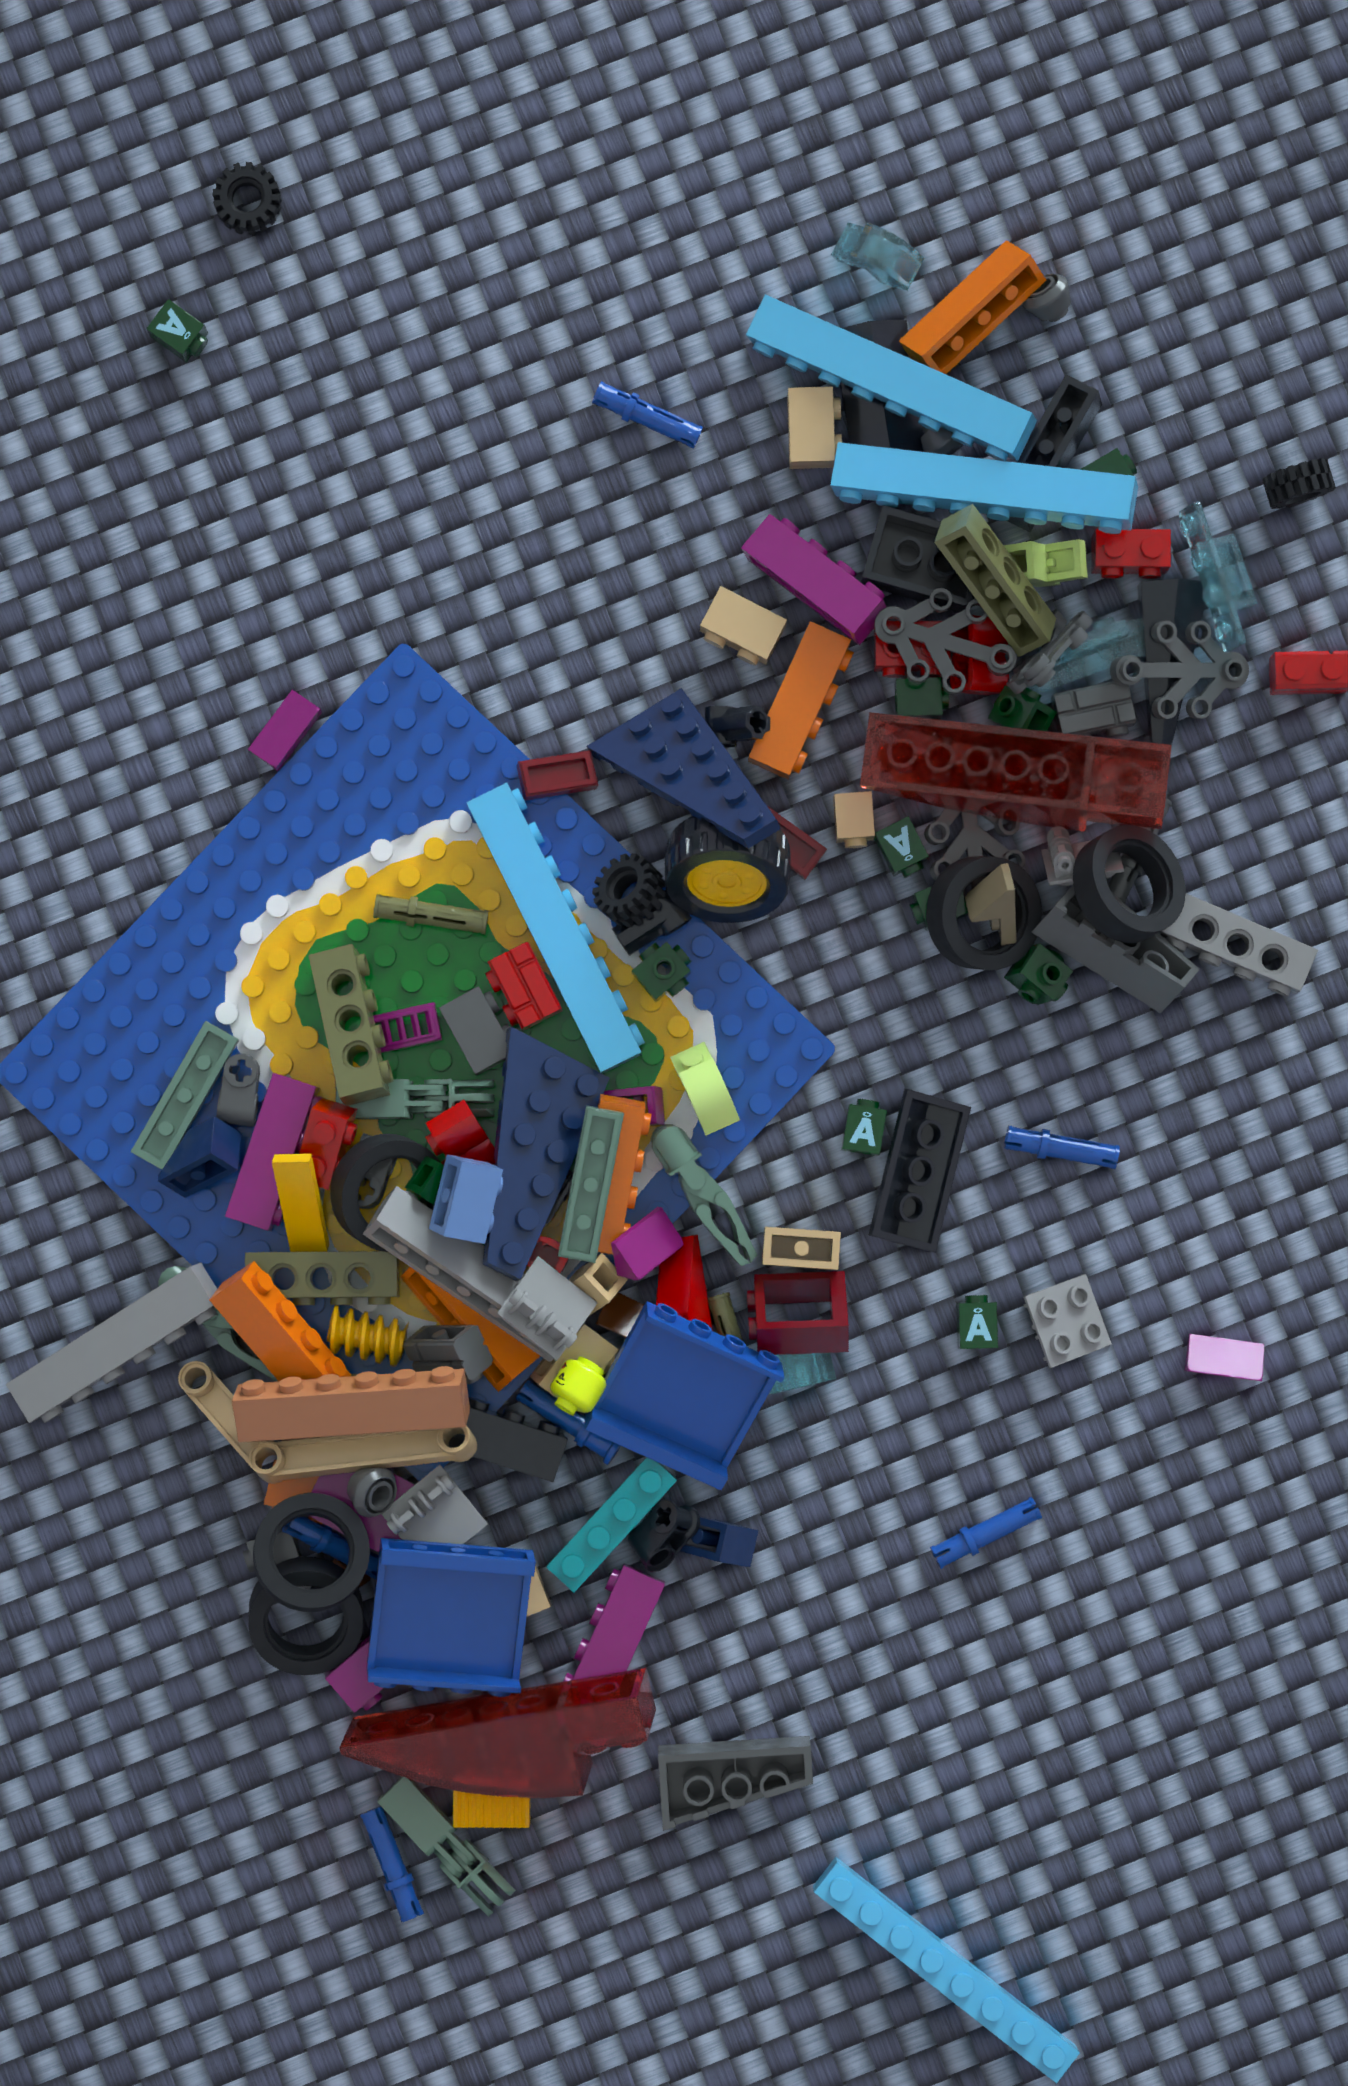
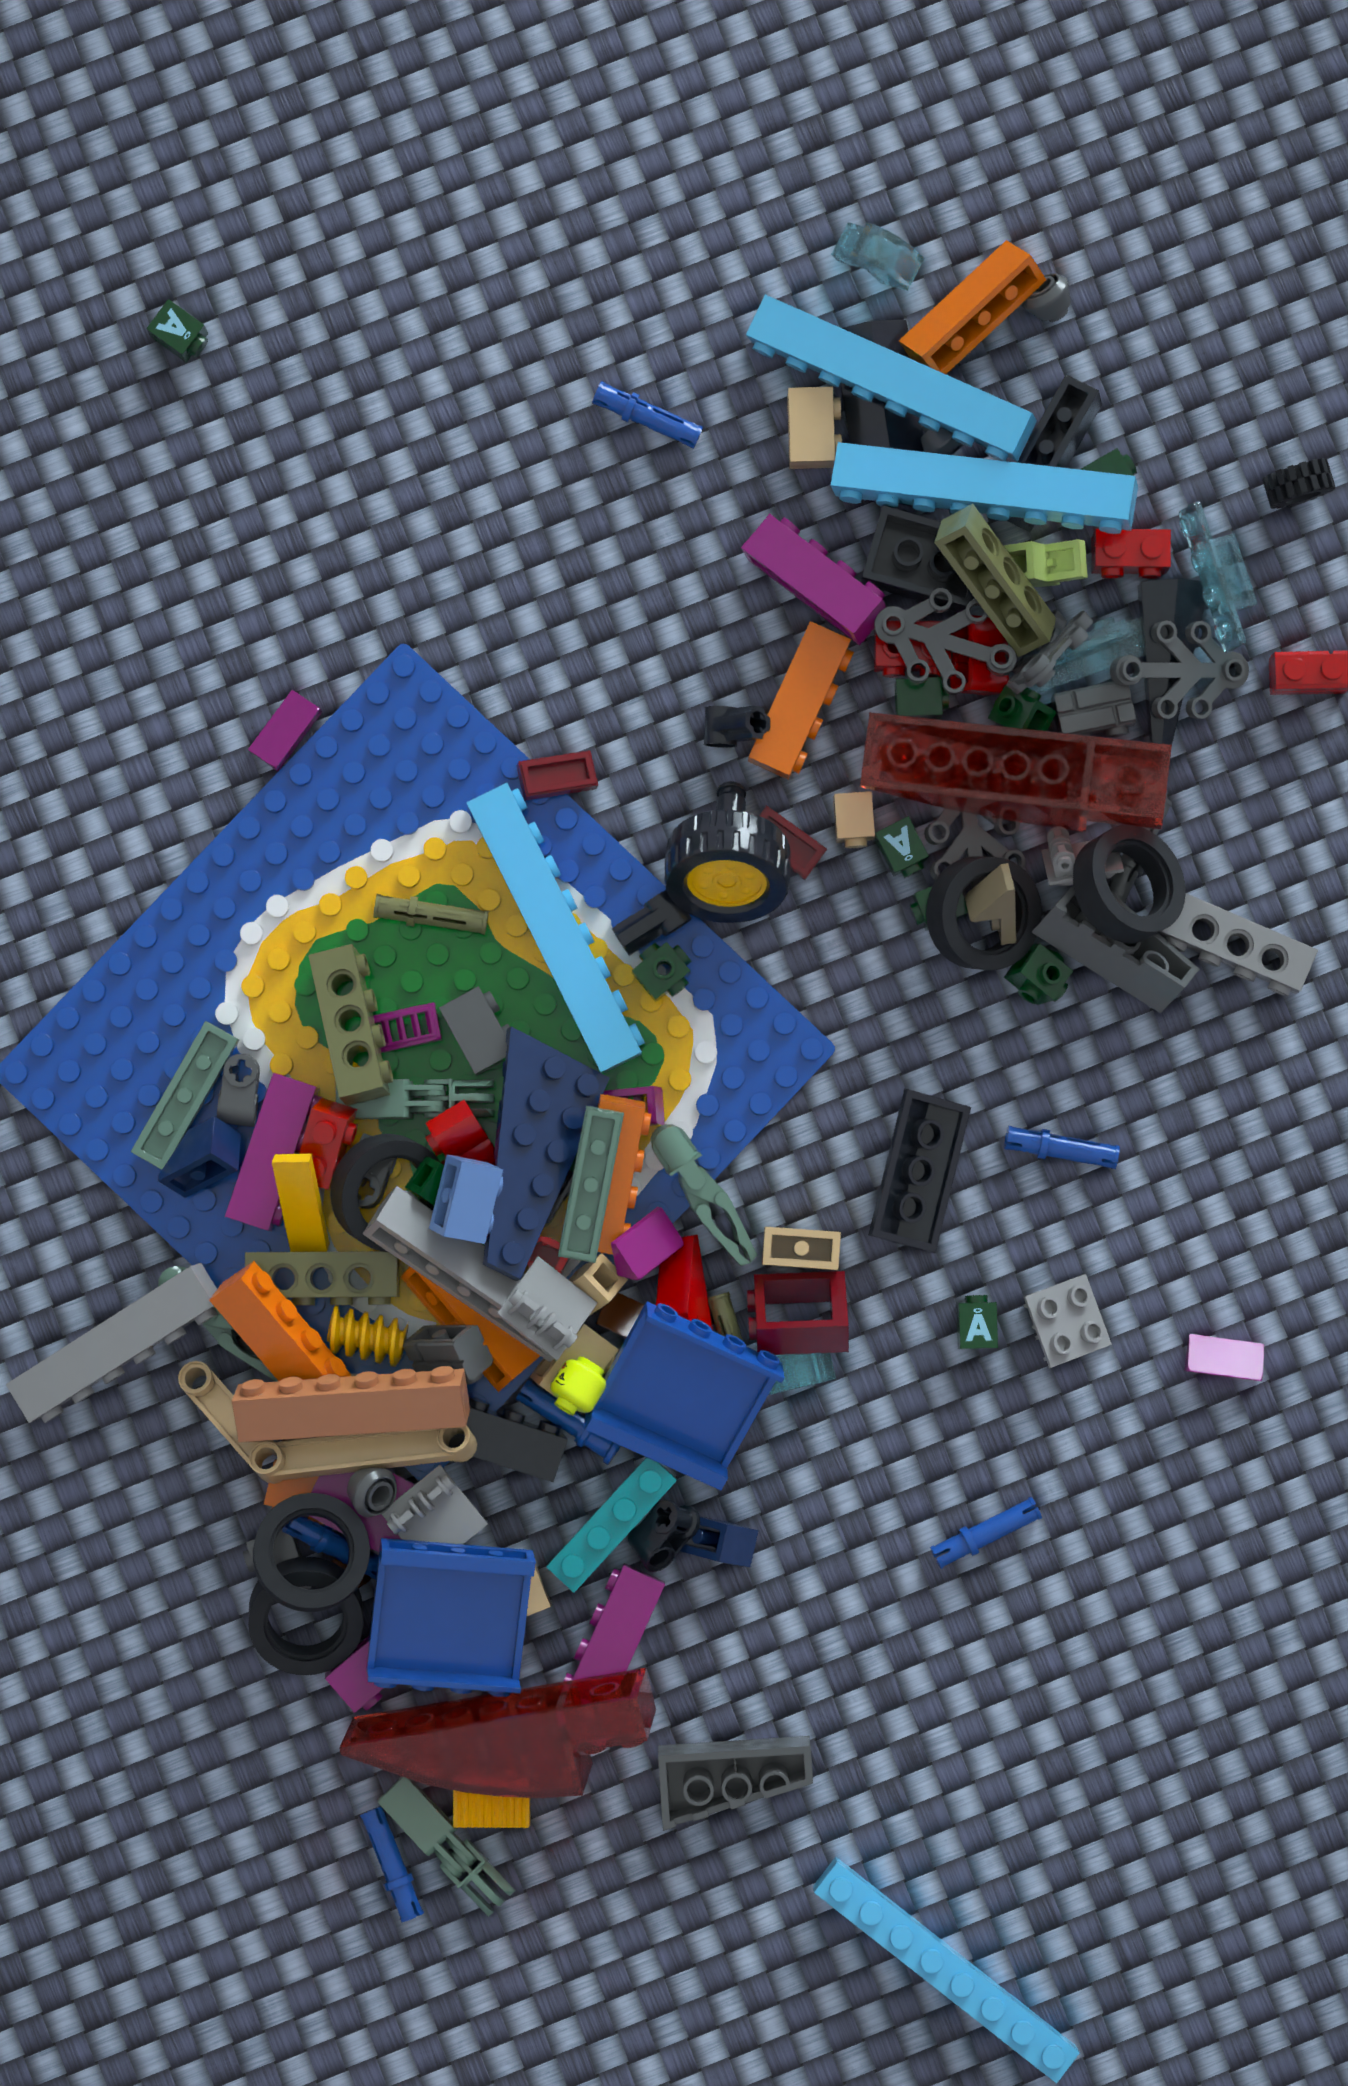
black tyre [212,162,282,235] -> none
red brick [485,942,563,1031] -> none
dark blue wing [586,688,781,849] -> none
black tyre [592,853,666,927] -> none
yellowish green brick [670,1042,740,1136] -> none
tan brick [700,586,787,666] -> none
dark green brick [841,1099,887,1156] -> none

